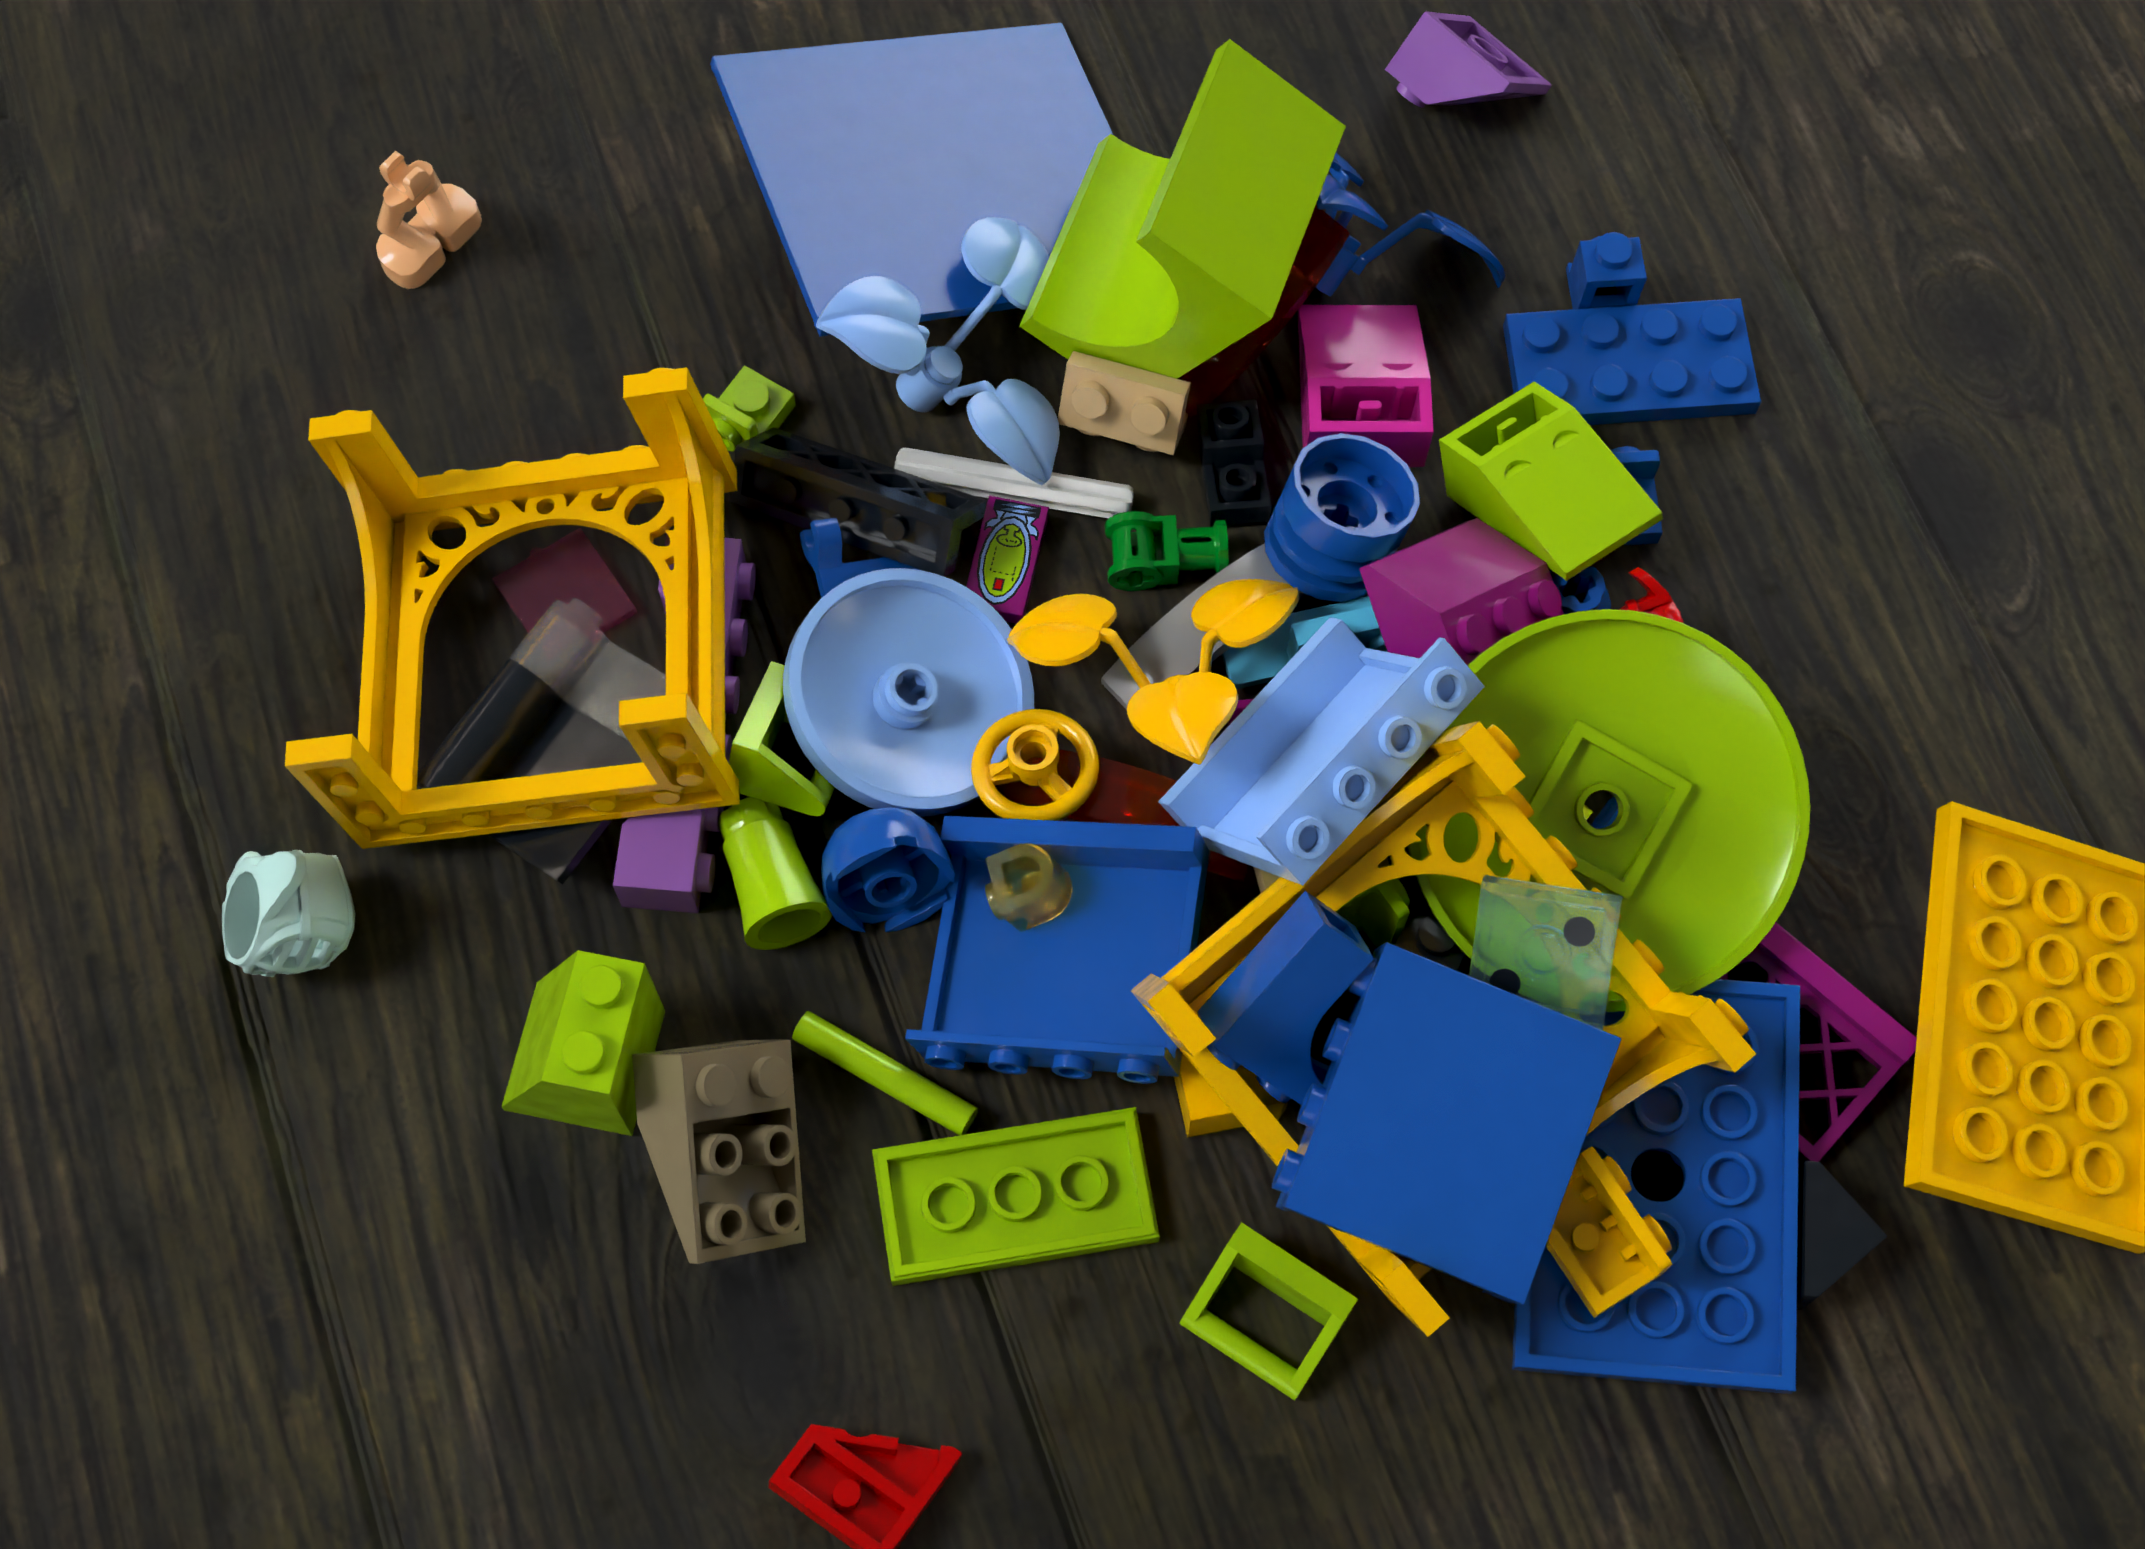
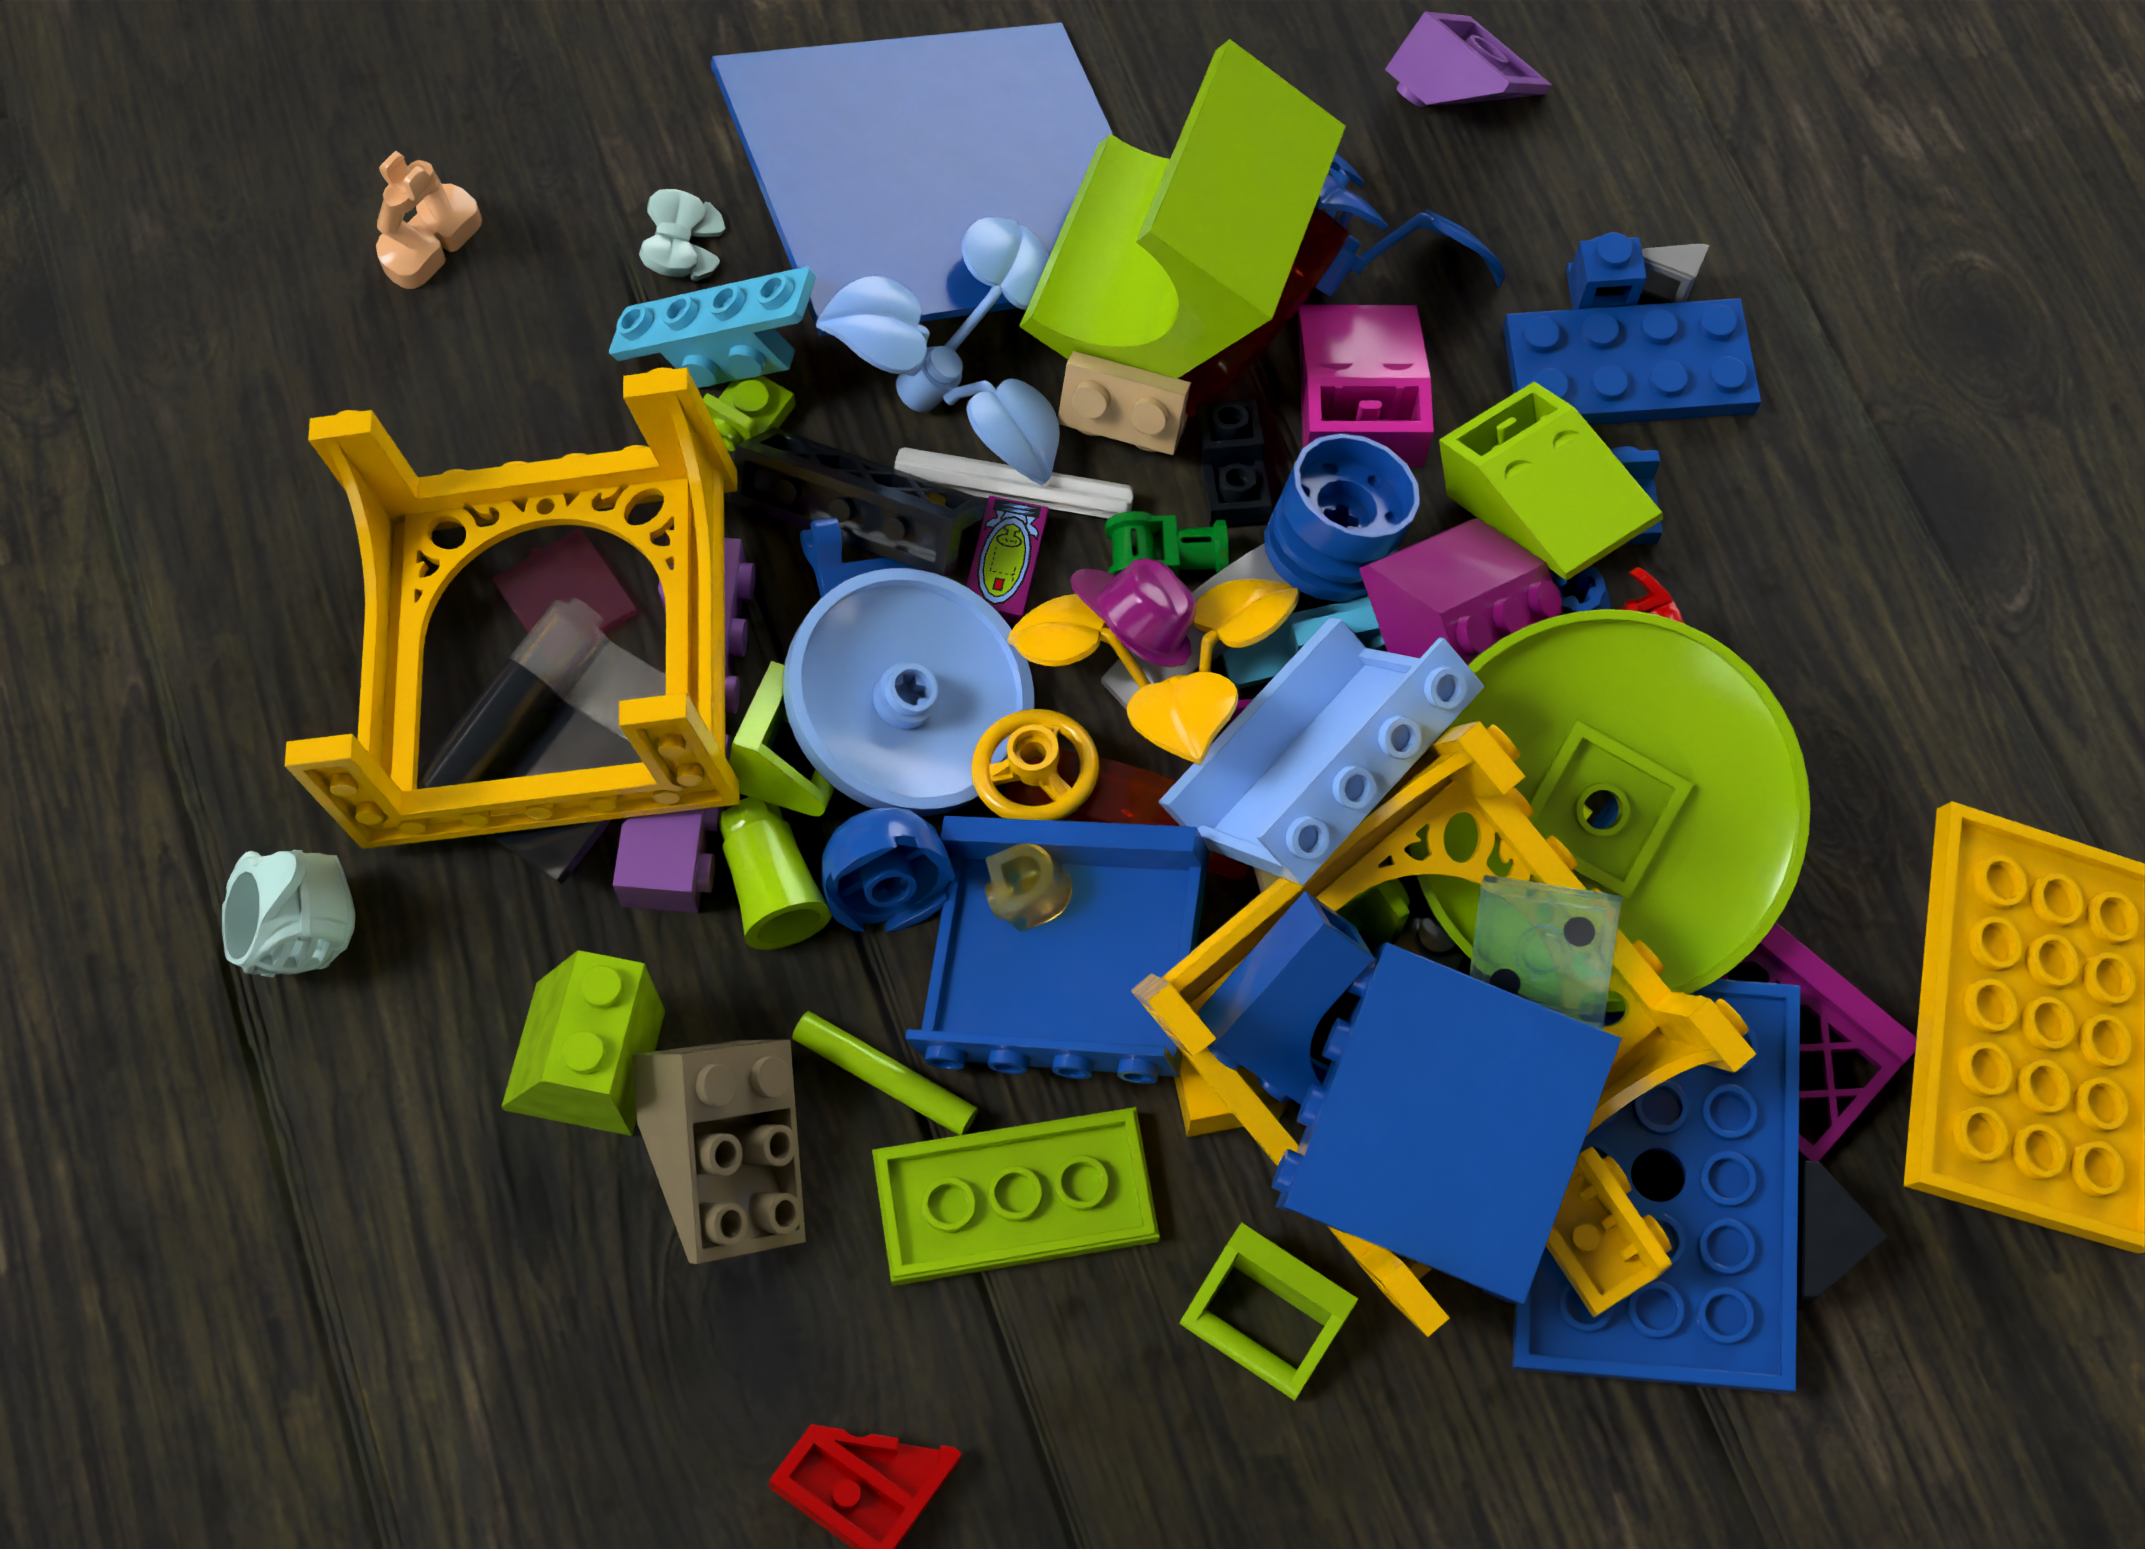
none -> medium azure bracket [609,266,816,388]
none -> light aqua piece [639,189,725,281]
none -> magenta piece [1070,558,1196,668]
none -> light grey slope [1641,244,1709,303]

